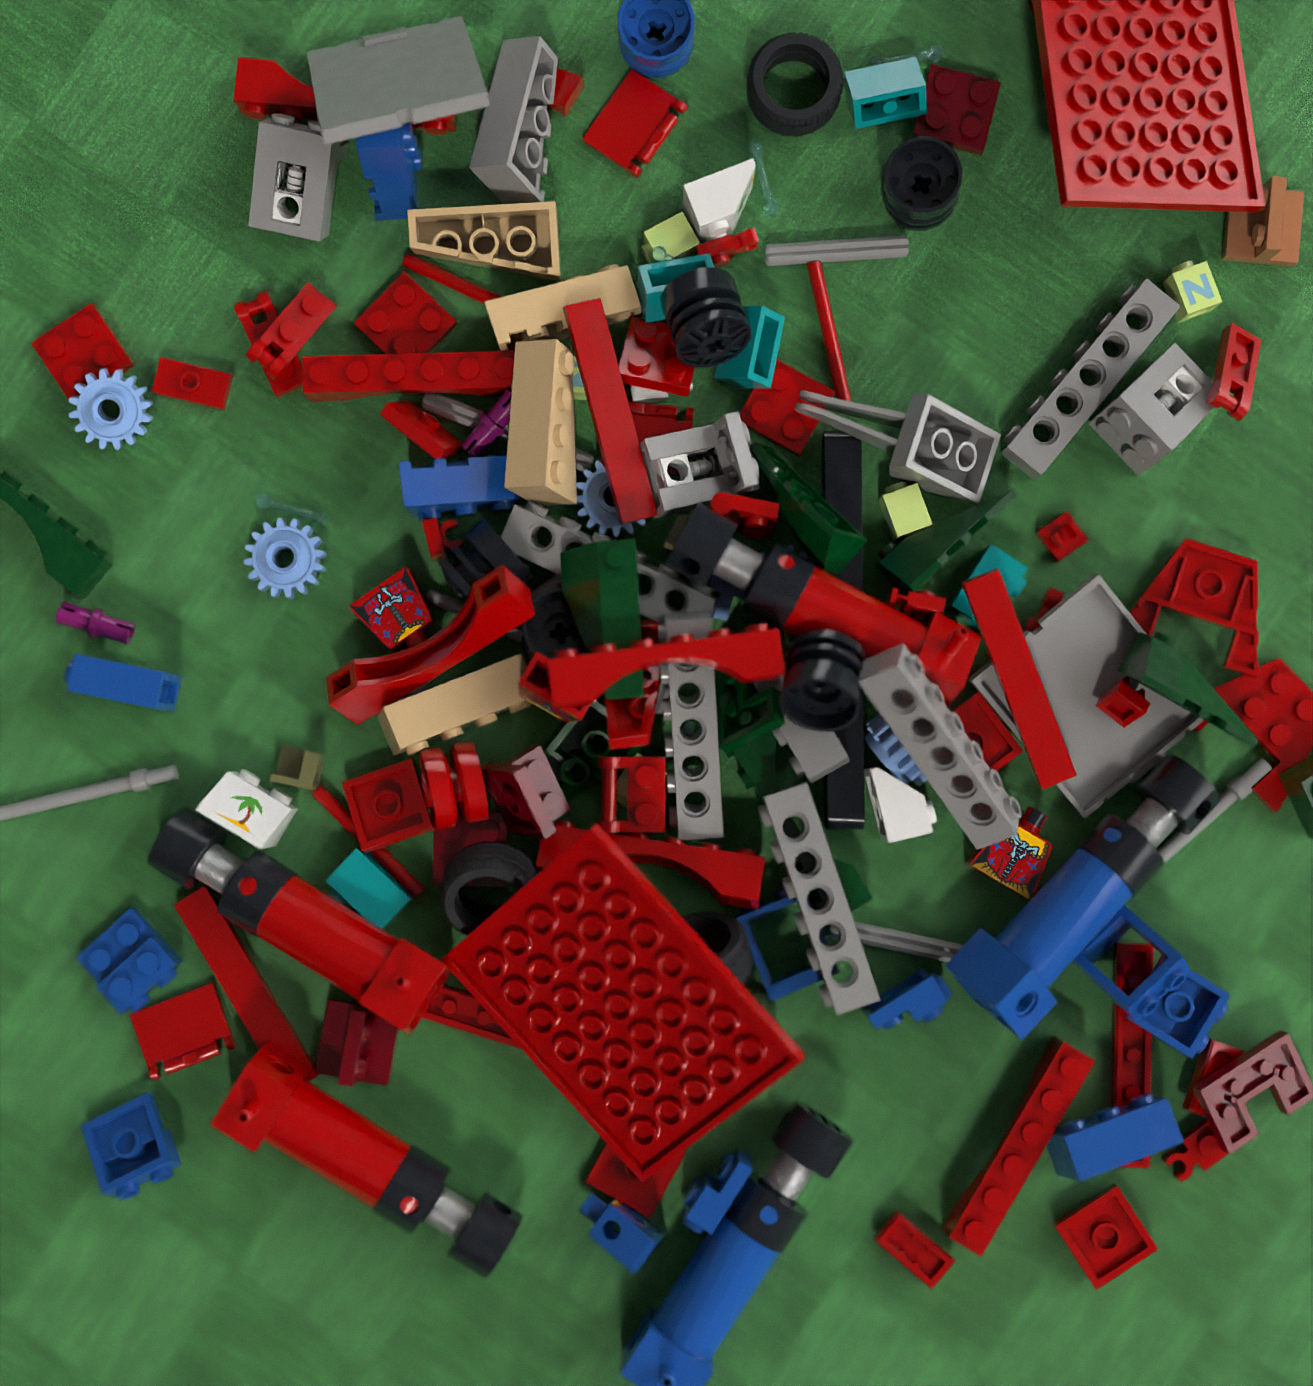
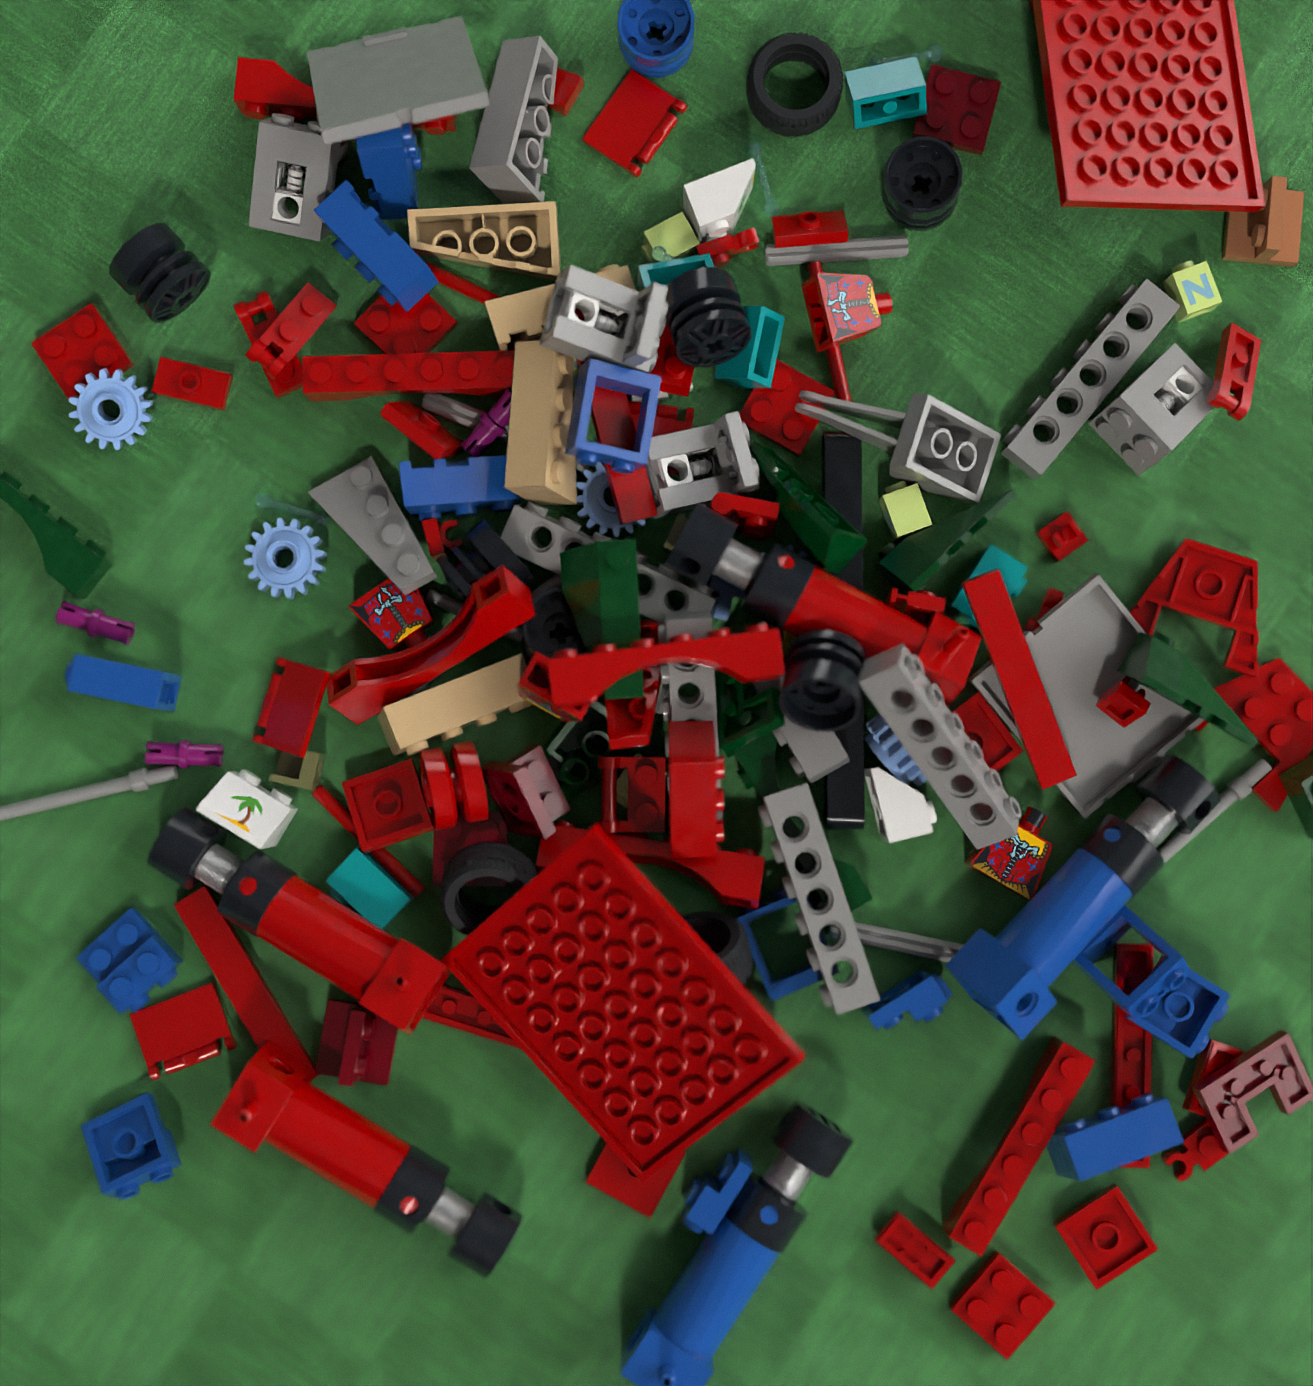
blue torso [578,1193,666,1274] -> none
none -> black wheel [109,223,211,323]
none -> magenta pin [145,740,224,769]
none -> red piece [252,657,330,758]
none -> light grey wing [308,457,437,595]
none -> blue wedge [314,180,439,312]
none -> light grey brick [539,265,668,373]
none -> blue window [565,359,662,474]
none -> red wedge [668,720,724,858]
none -> red plate [771,210,848,248]
none -> torso [801,273,892,352]
none -> red plate [949,1250,1056,1360]

